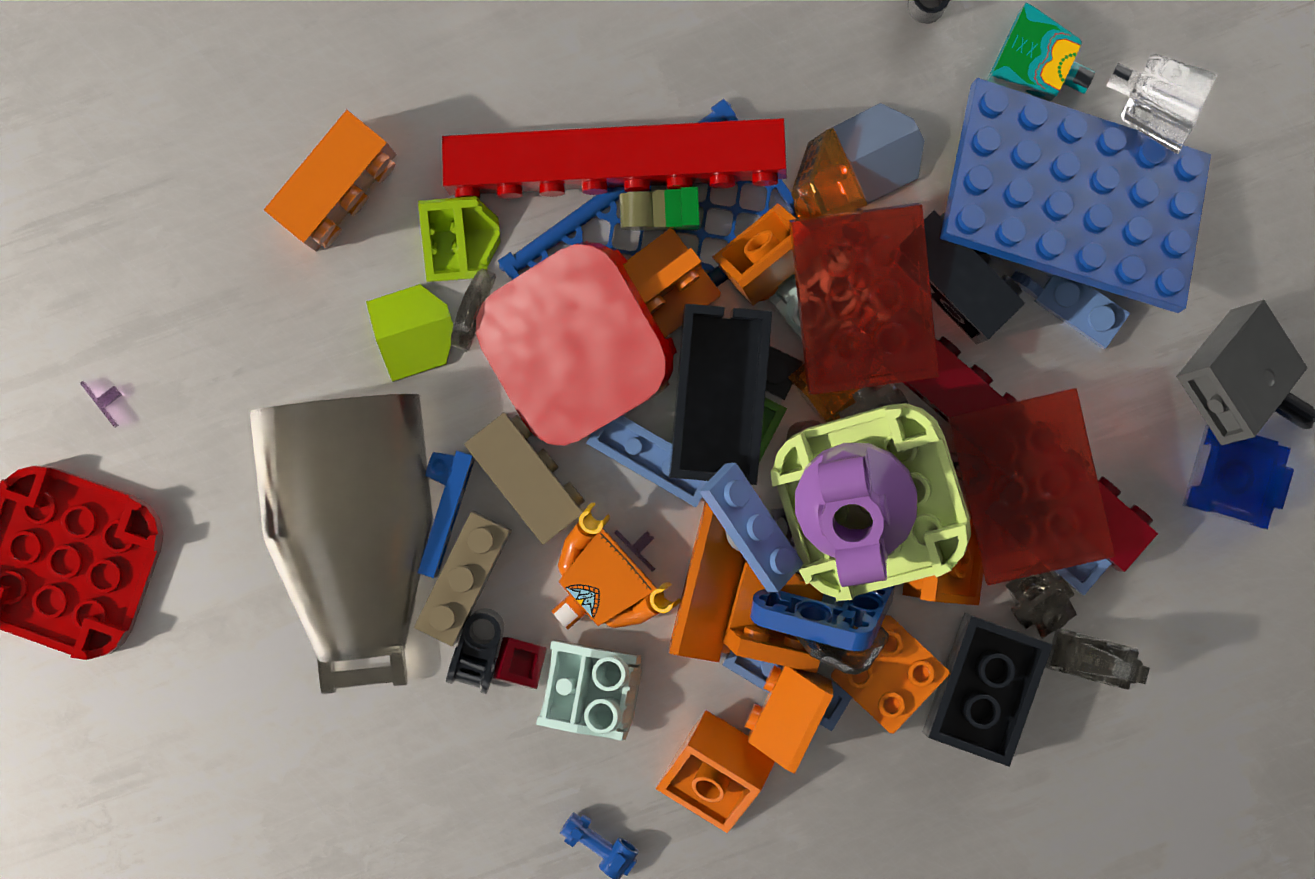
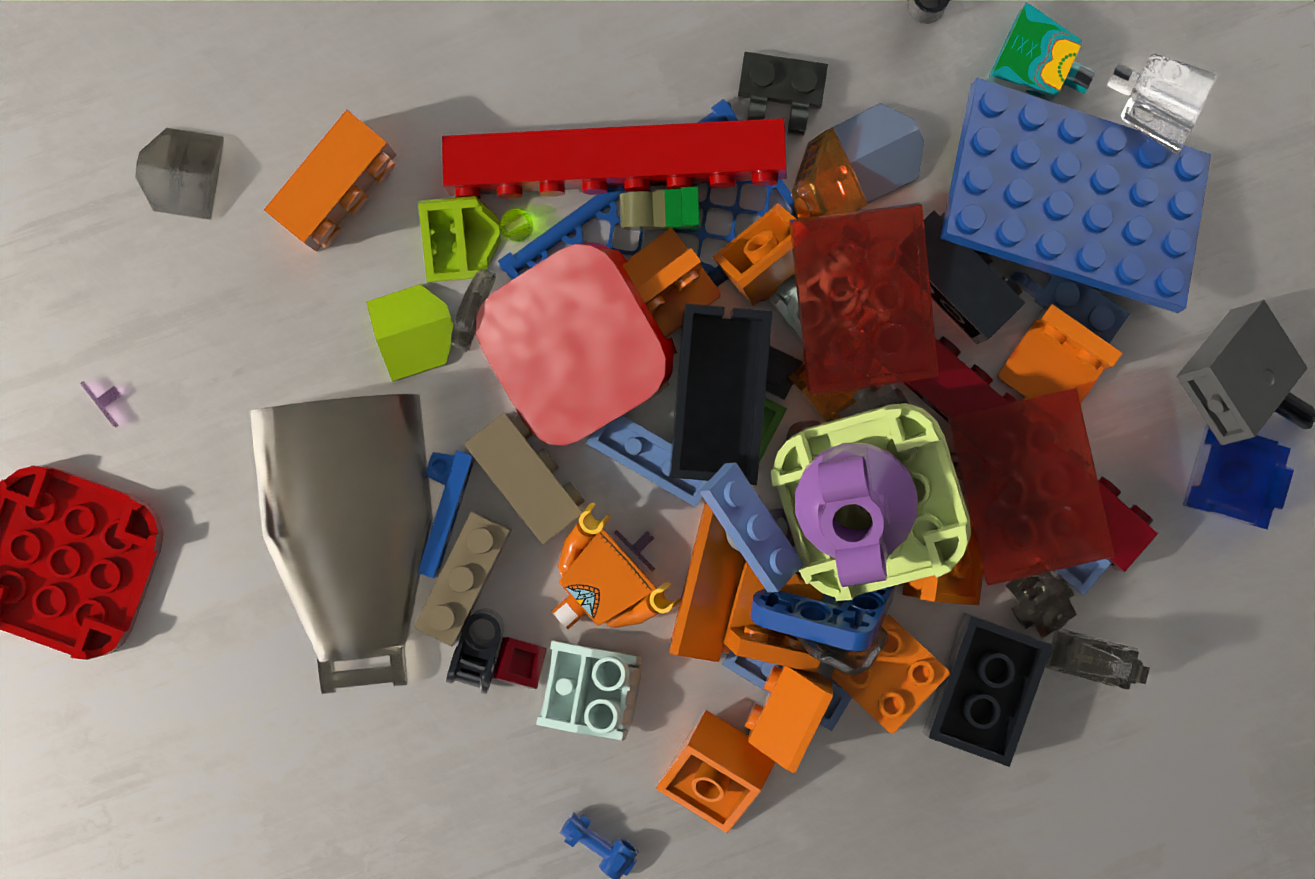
none -> clear smoke slope [135,128,224,220]
none -> clear neon green hinge [500,208,534,243]
none -> pearl dark grey plate [738,52,828,136]
none -> orange bracket [997,304,1123,423]

